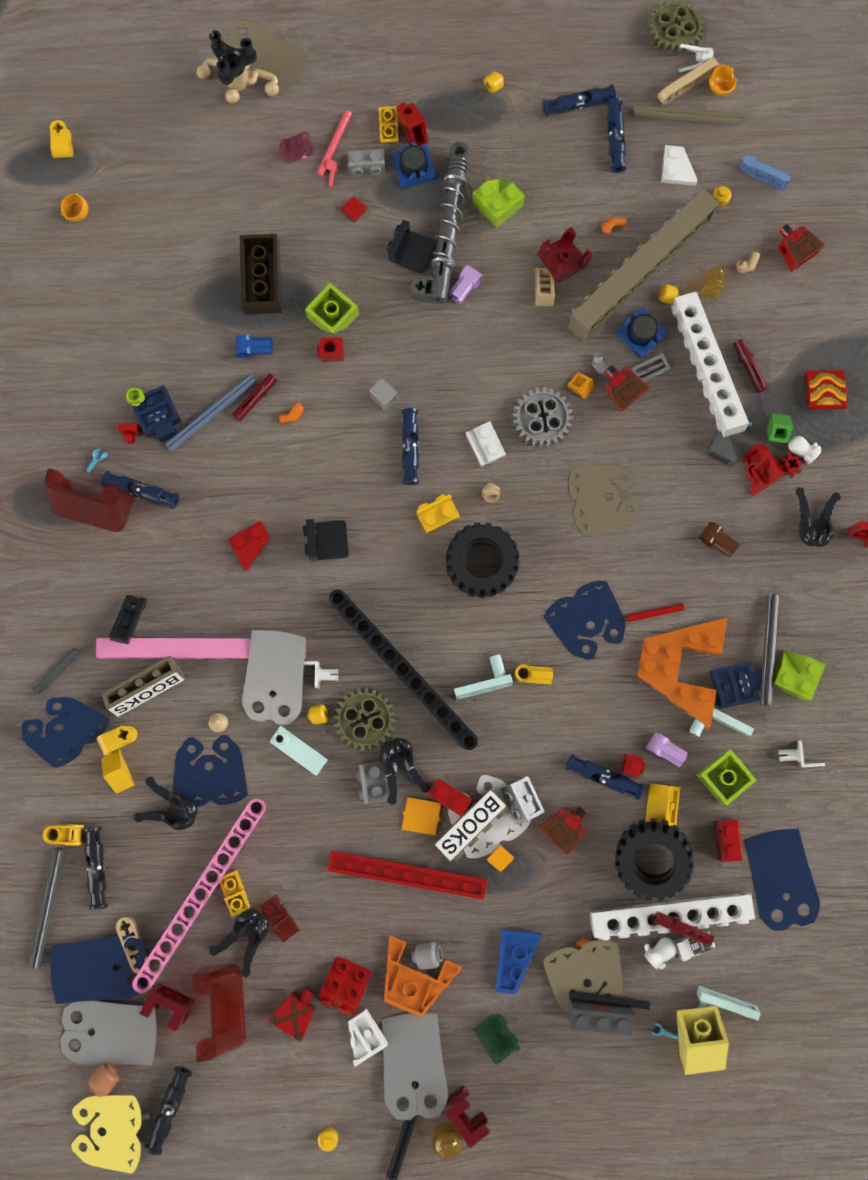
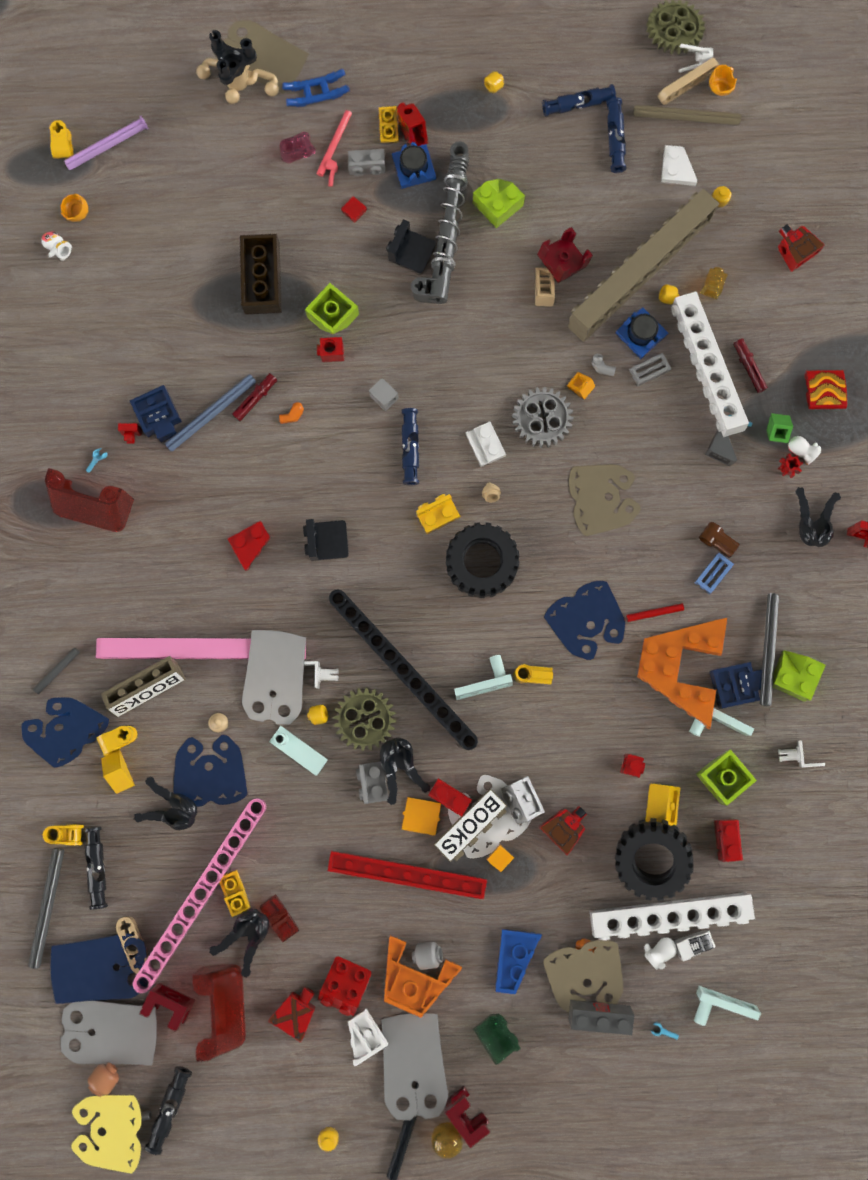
dark blue piece [101,471,179,510] -> none
black plate [109,594,147,645] -> none
lime plate [126,388,145,406] -> none
blue piece [236,334,273,358] -> none
lavender piece [448,265,483,304] -> none
dark blue piece [565,754,645,800] -> none
black bar [569,991,650,1010] -> none
orange arm [602,217,626,235] -> none
torso [604,364,649,412] -> none
lavender piece [645,732,688,767] -> none
dark red pin [653,911,714,947] -> none
light yellow slope [677,1006,729,1075] -> none
tan arm [736,252,760,273] -> none
medium blue hinge [739,155,791,191] -> none
red slope [743,443,785,496] -> none
dark blue piece [745,829,820,931] -> none
none -> white animal [42,232,72,261]
none -> lavender axle [64,115,149,170]
none -> blue piece [282,68,350,107]
none -> medium blue tile [694,553,734,594]

